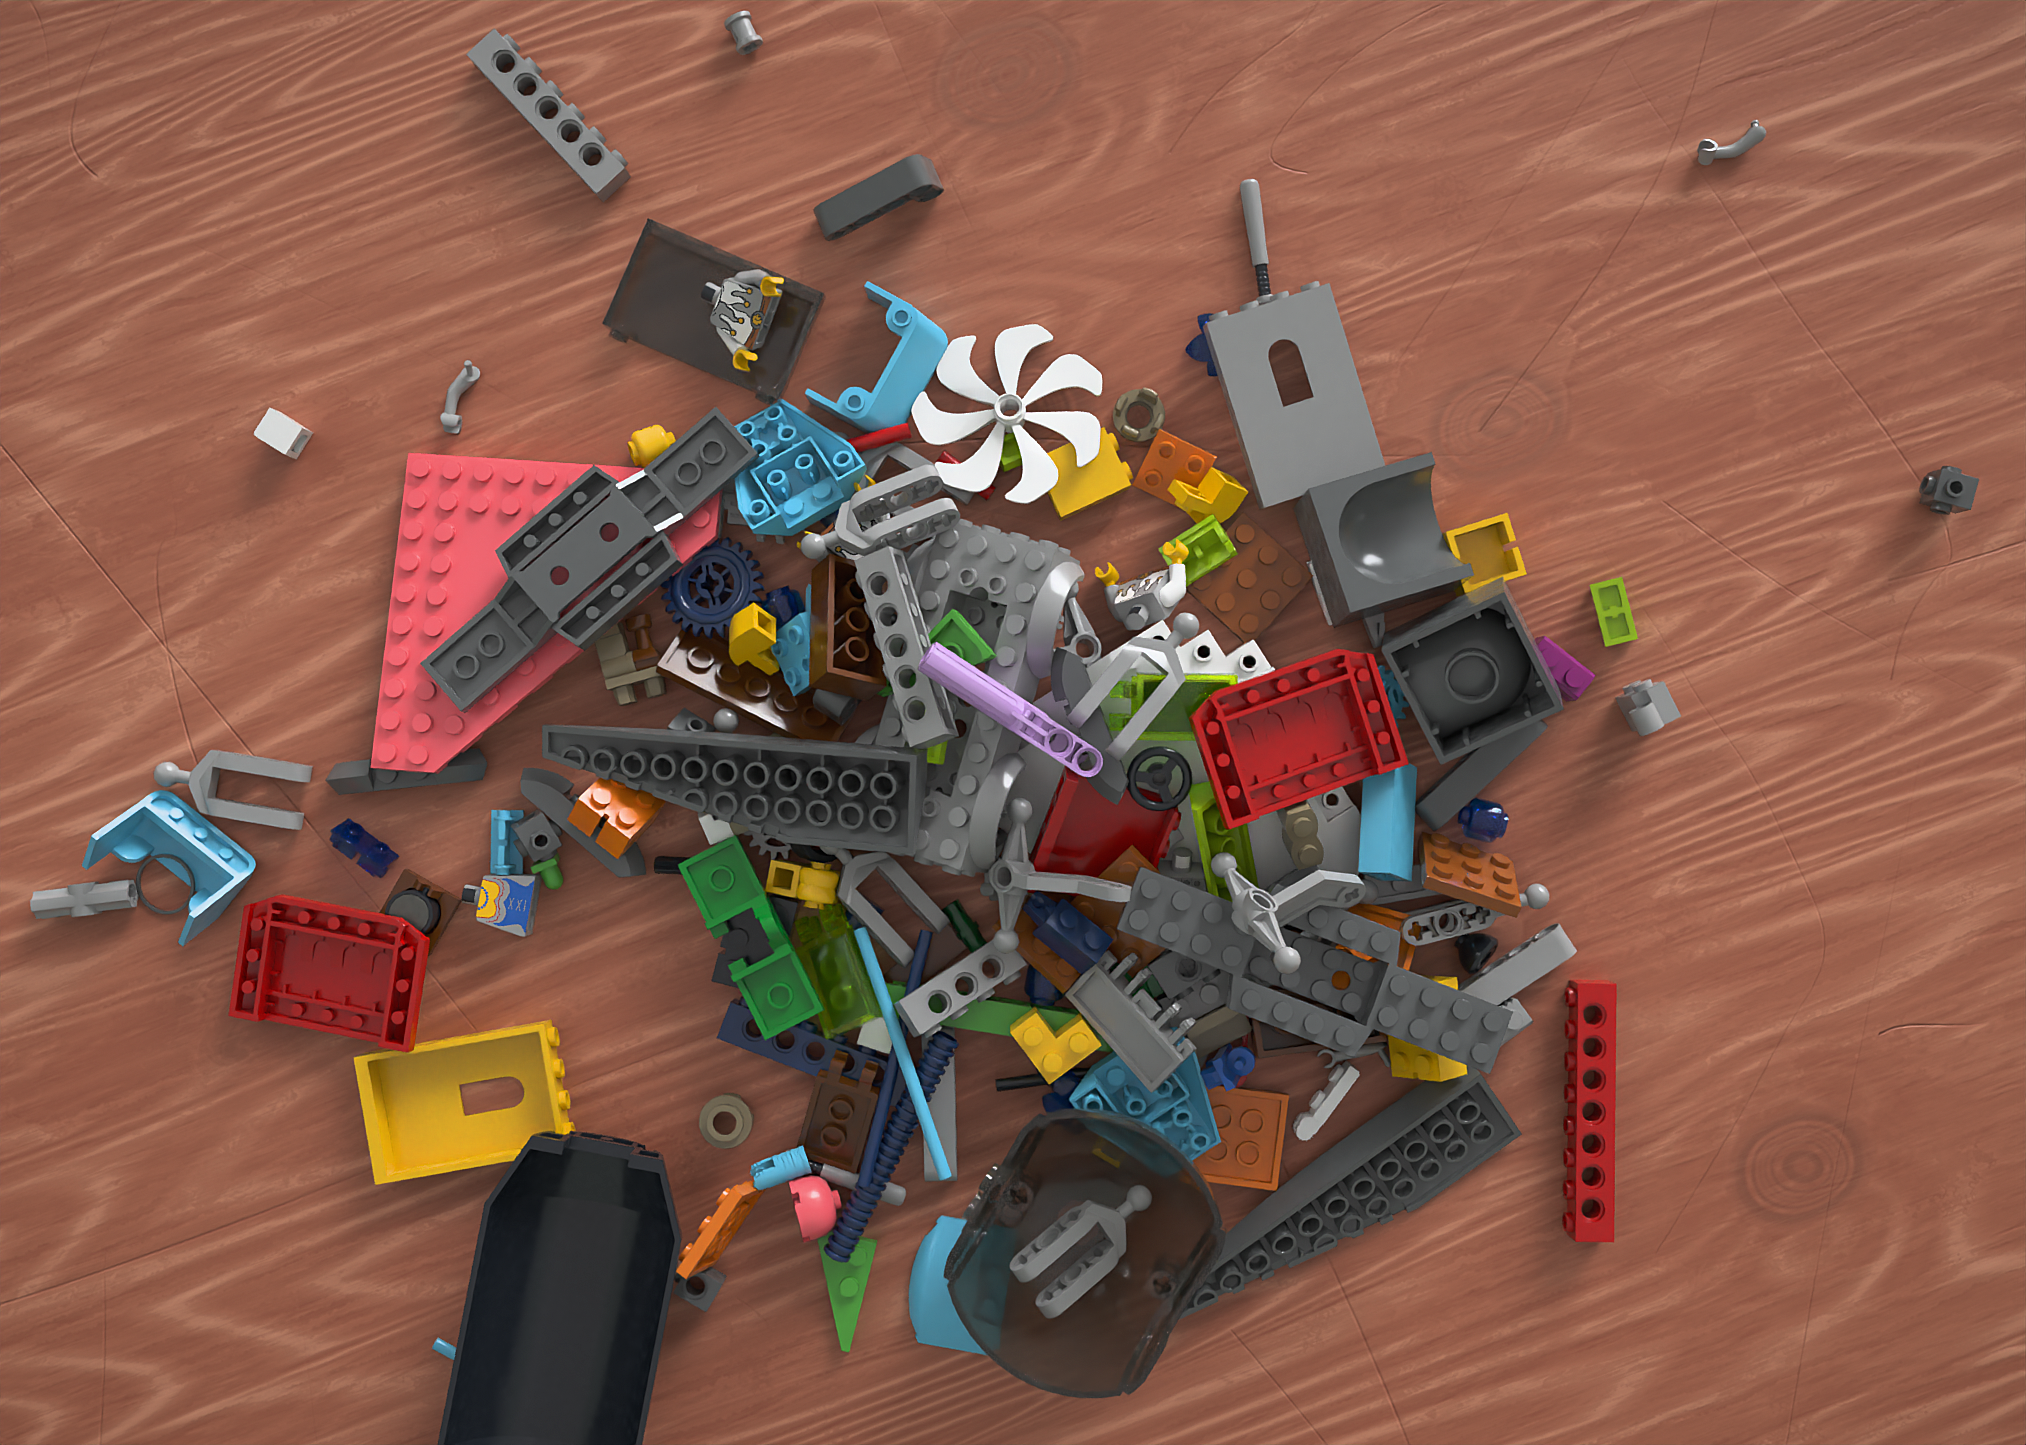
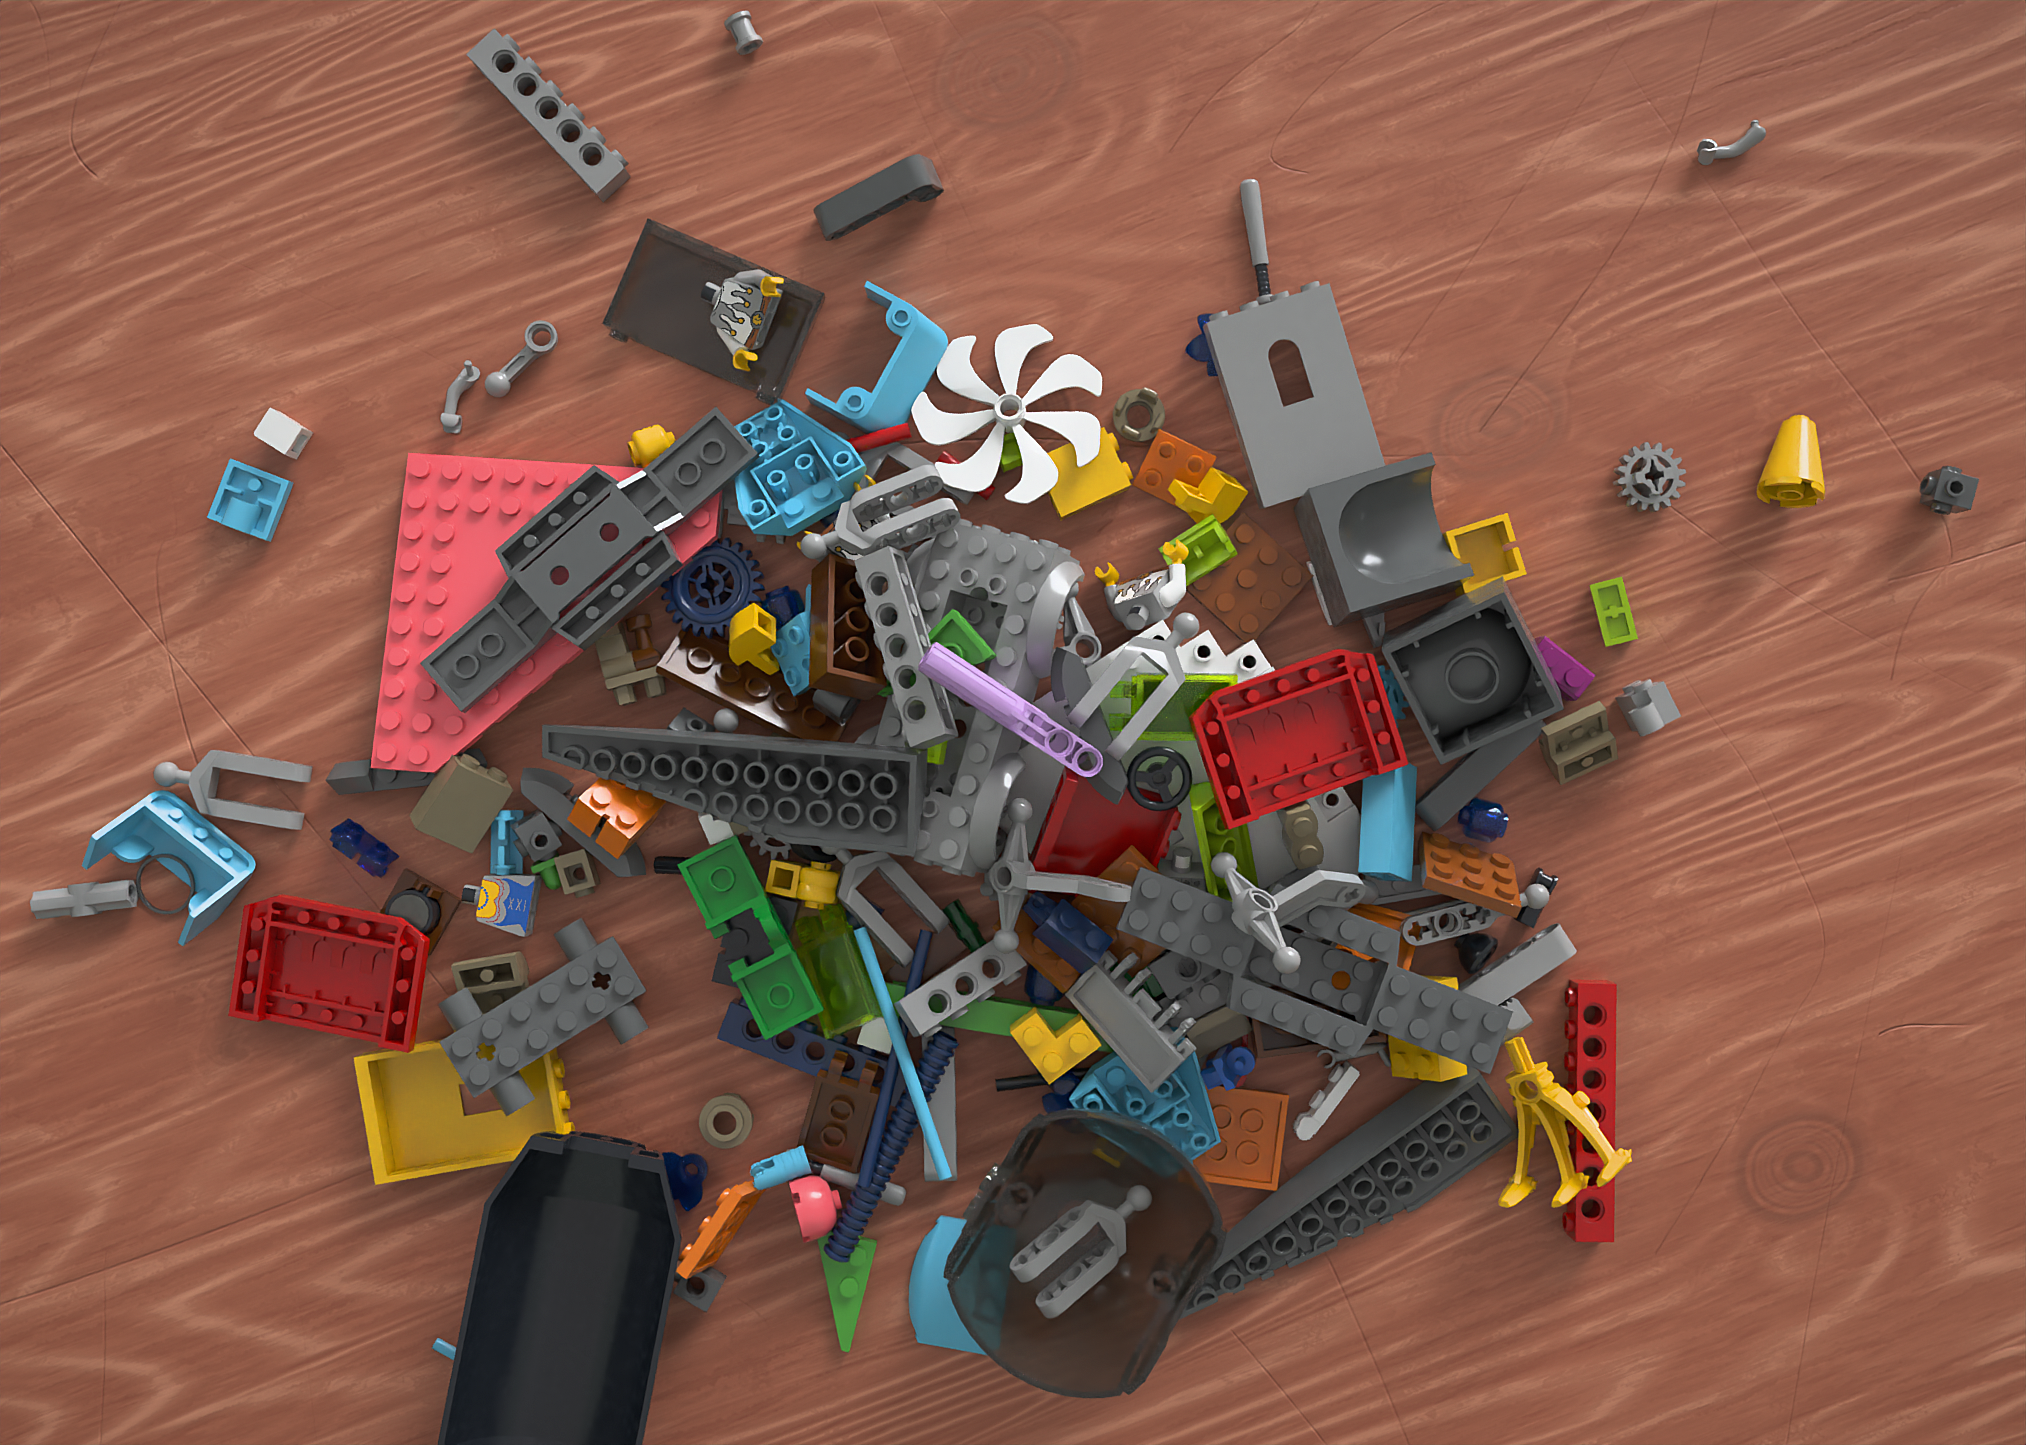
none -> medium azure plate [207,458,294,542]
none -> dark tan brick [409,754,513,854]
none -> dark grey piece [438,918,649,1117]
none -> dark tan brick [451,951,530,1014]
none -> light grey piece [485,320,558,397]
none -> dark tan brick [554,849,601,898]
none -> clear blue plate [661,1151,708,1211]
none -> yellow piece [1498,1037,1632,1208]
none -> black bar [1514,868,1558,928]
none -> dark tan brick [1538,701,1618,785]
none -> light grey gear [1613,442,1686,512]
none -> yellow cone [1756,415,1825,508]

